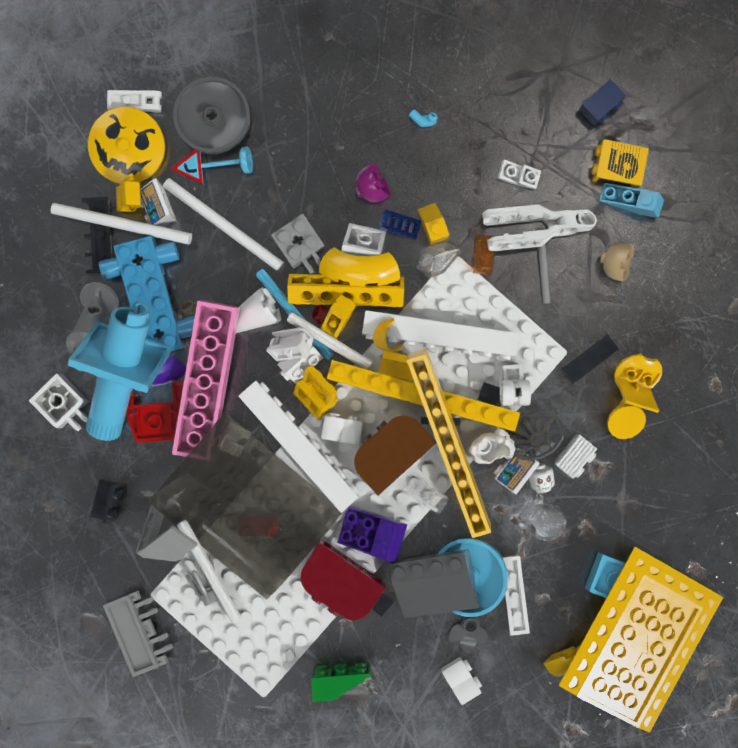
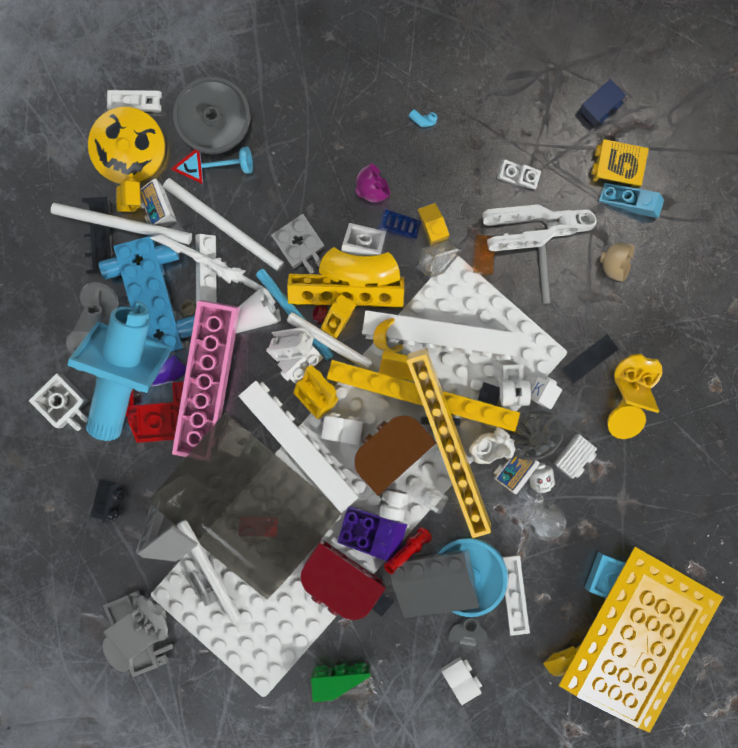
none -> light grey piece [102,596,168,672]
none -> white sword [150,235,265,291]
none -> white plate [195,234,217,307]
none -> white wheel [379,489,409,521]
none -> red pin [384,527,432,574]
none -> white brick [531,377,562,410]

